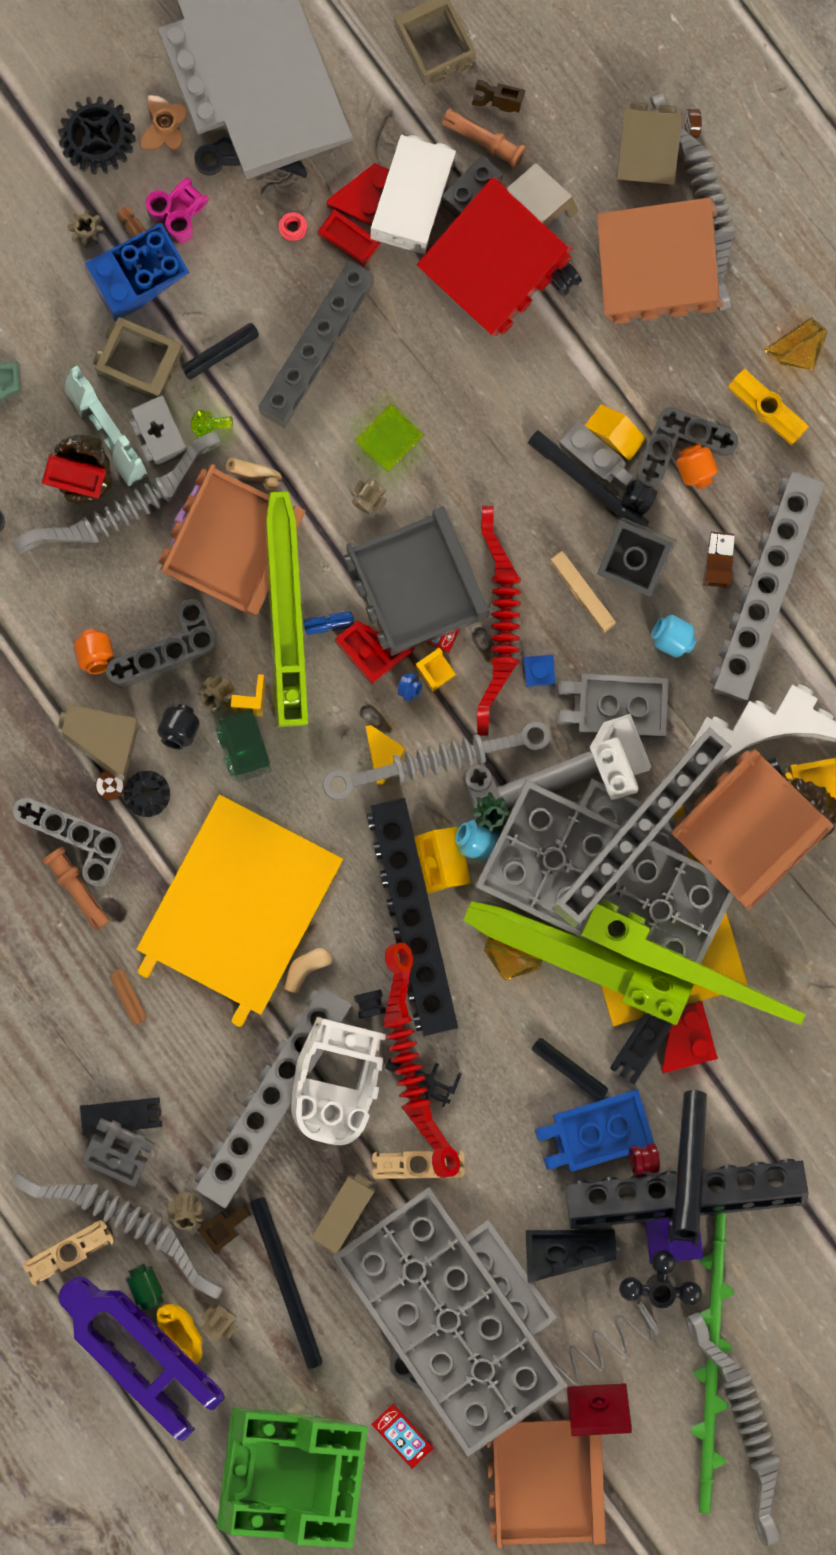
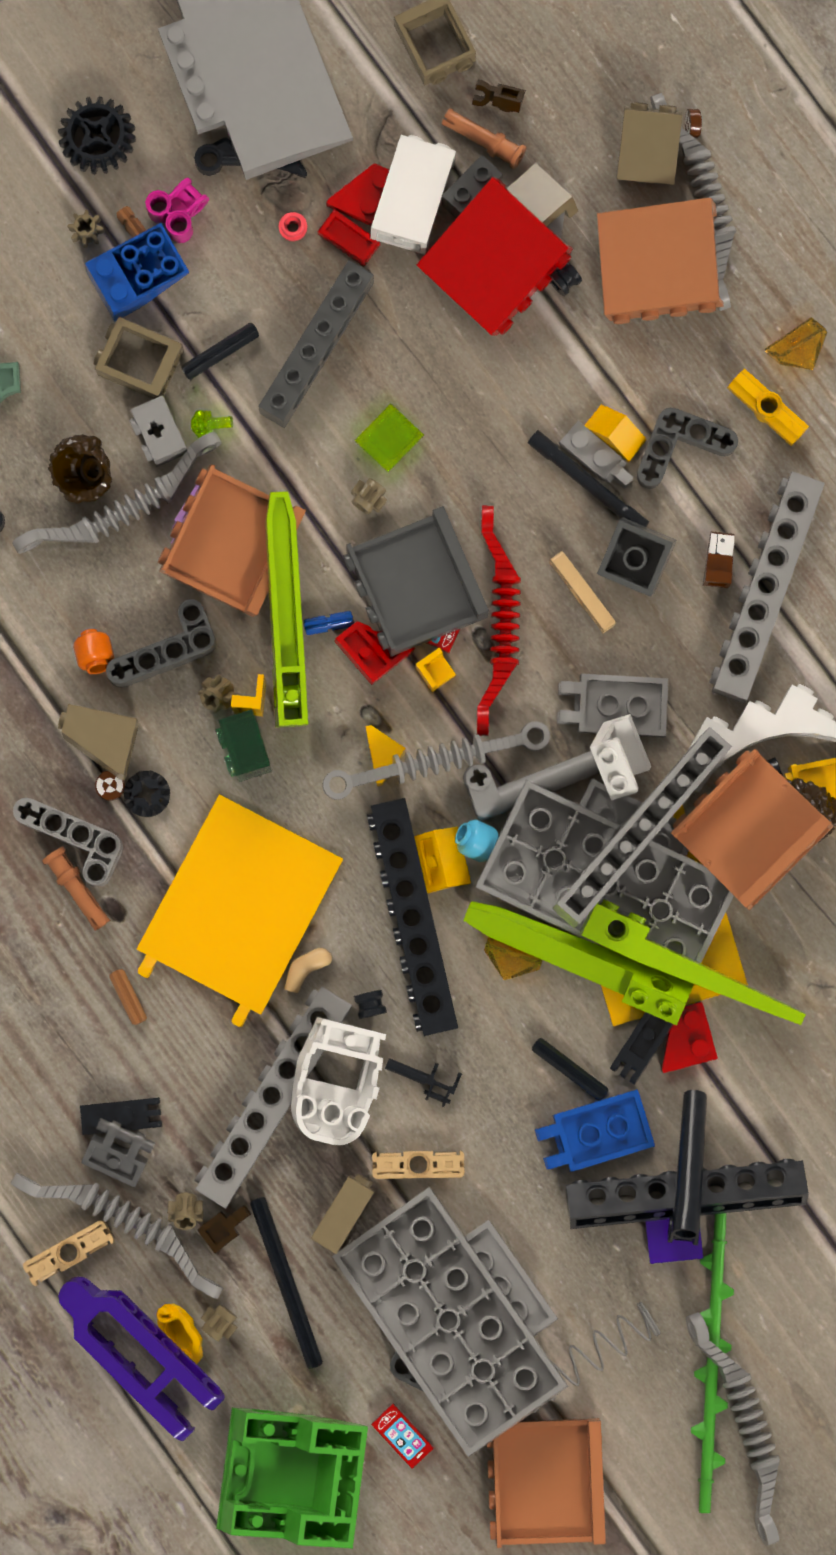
red tile [41,454,106,499] -> none
light aqua wedge [65,366,148,489] -> none
dark green brick [125,1263,164,1311] -> none
medium nougat animal [140,95,187,150] -> none
black head [157,704,200,750] -> none
tan arm [226,458,282,490] -> none
red piece [382,942,460,1178] -> none
blue plate [398,673,422,702] -> none
dark green gear [471,792,510,831] -> none
blue plate [524,655,555,687] -> none
black wing [526,1229,616,1283] -> none
dark red plate [567,1383,632,1436] -> none
black piece [619,1250,702,1309] -> none
black wheel [622,479,657,515] -> none
dark red wheel [629,1143,660,1176] -> none
medium azure head [651,614,697,658] -> none
orange head [676,444,718,489] -> none

